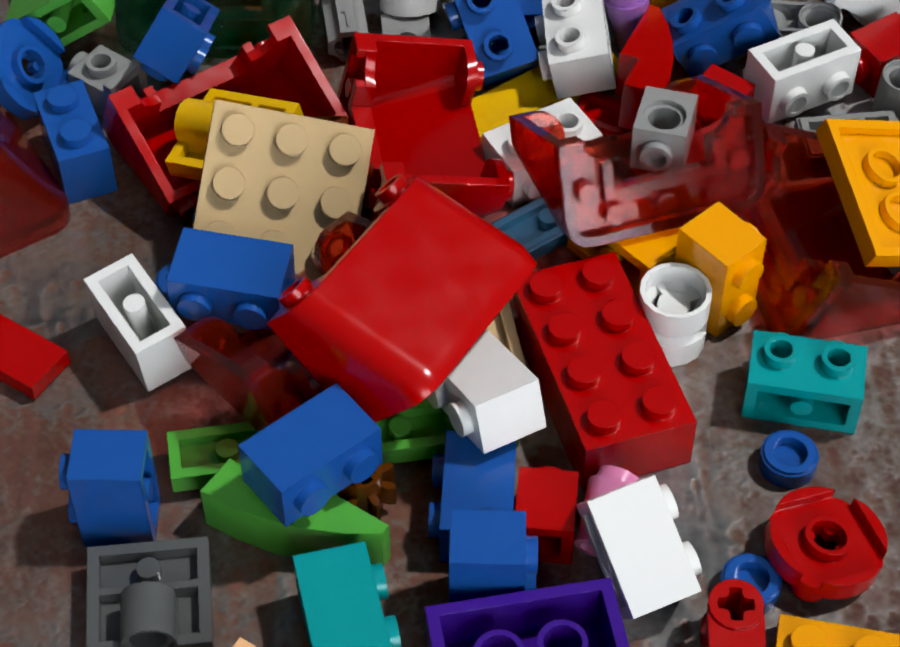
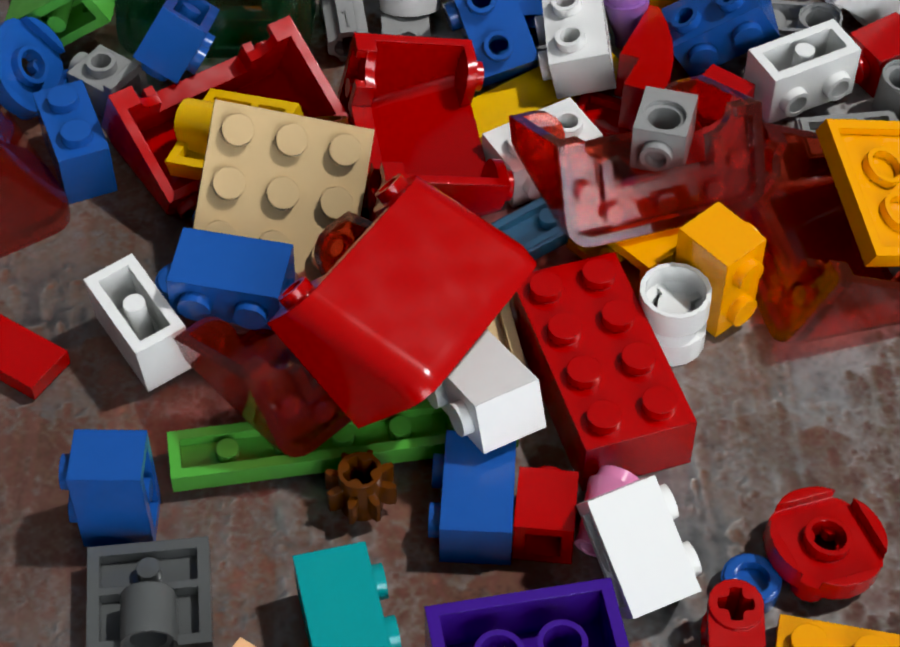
bright green slope [200,458,391,566] -> none
blue brick [238,383,383,527] -> none
blue brick [449,507,538,603] -> none
teal brick [741,330,868,434] -> none
blue tile [758,430,819,489] -> none

